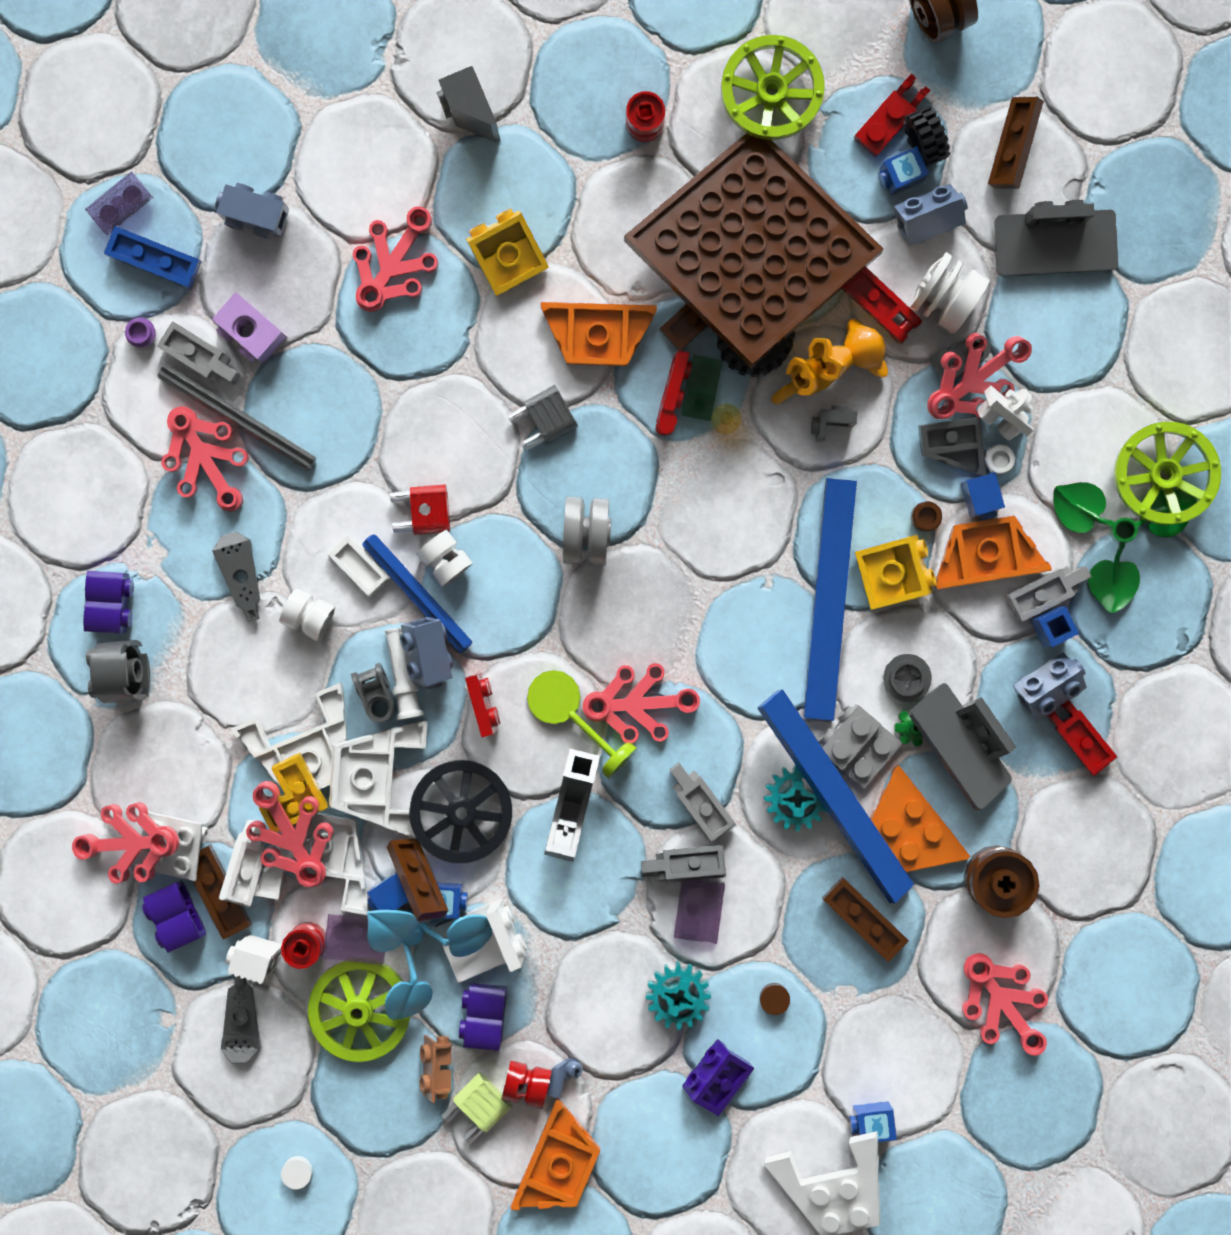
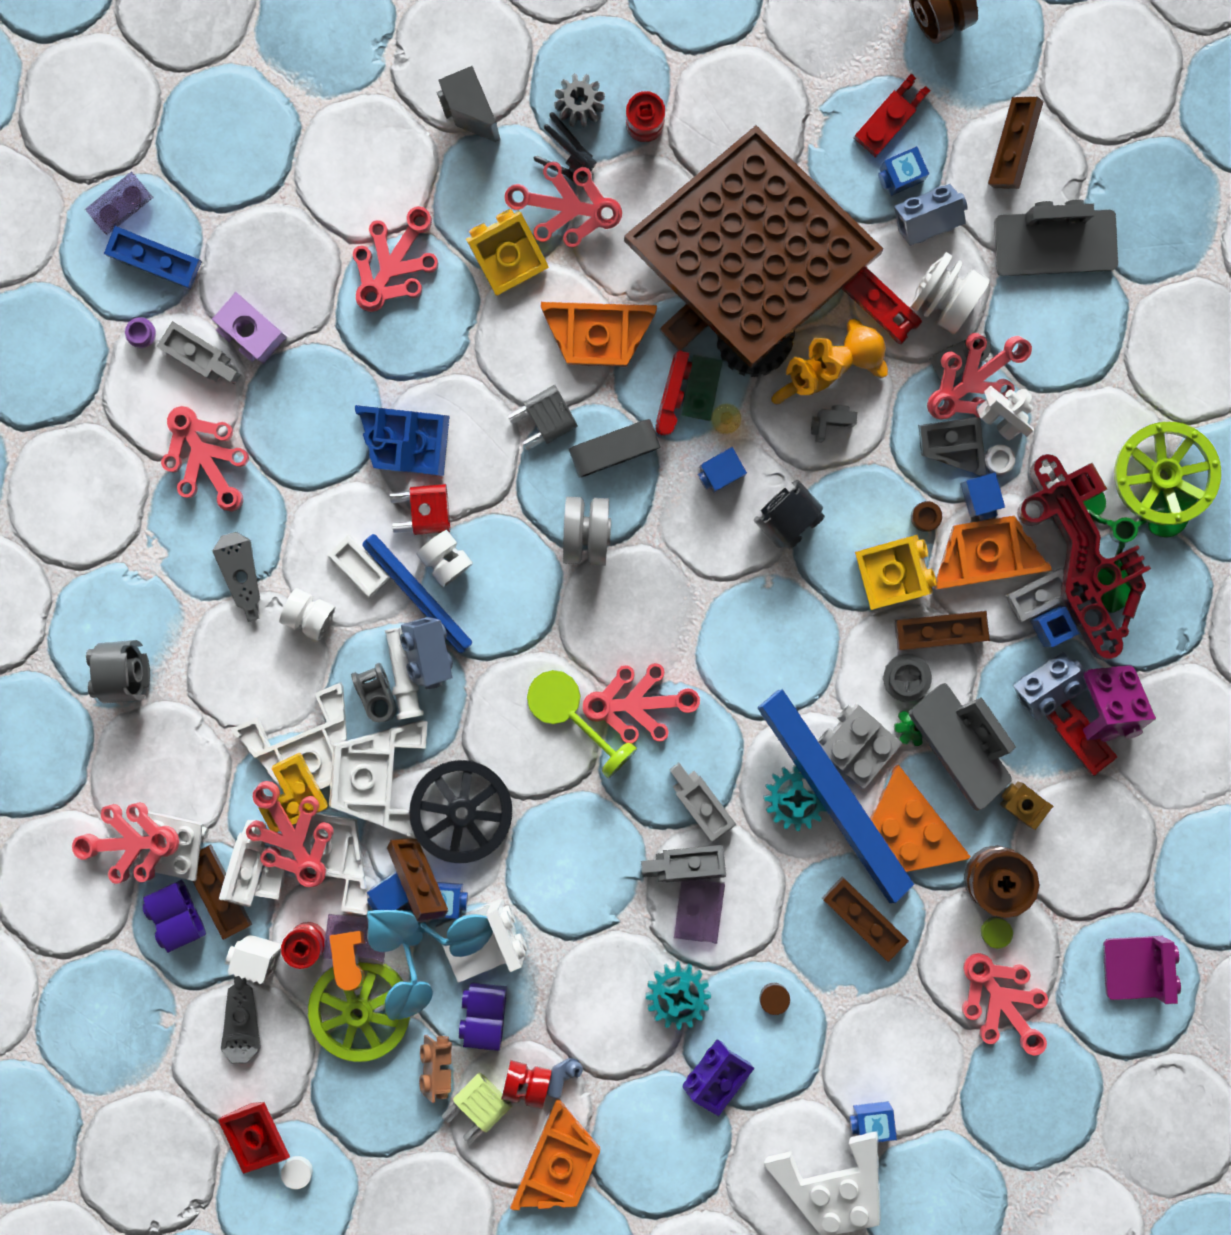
dark purple brick [83,571,134,634] -> none
dark grey axle [157,364,316,471] -> none
sand blue brick [215,183,290,239] -> none
red plate [465,673,501,738] -> none
dark grey arch [544,749,600,862] -> none
lime wheel [721,35,825,140] -> none
blue tile [803,478,857,721] -> none
black tyre [903,106,950,167] -> none
none -> red slope [218,1102,290,1174]
none -> orange leg [329,931,365,991]
none -> blue slope [355,405,450,476]
none -> coral plant [505,161,622,247]
none -> black plant [533,112,597,181]
none -> light grey gear [554,73,605,128]
none -> dark grey beam [568,419,661,478]
none -> blue brick [697,447,747,493]
none -> black brick [754,480,825,550]
none -> reddish brown plate [895,611,990,650]
none -> lime tile [981,917,1013,949]
none -> pearl gold brick [1000,781,1054,830]
none -> dark red beam [1017,454,1151,660]
none -> magenta bracket [1083,665,1156,742]
none -> magenta bracket [1103,936,1181,1004]

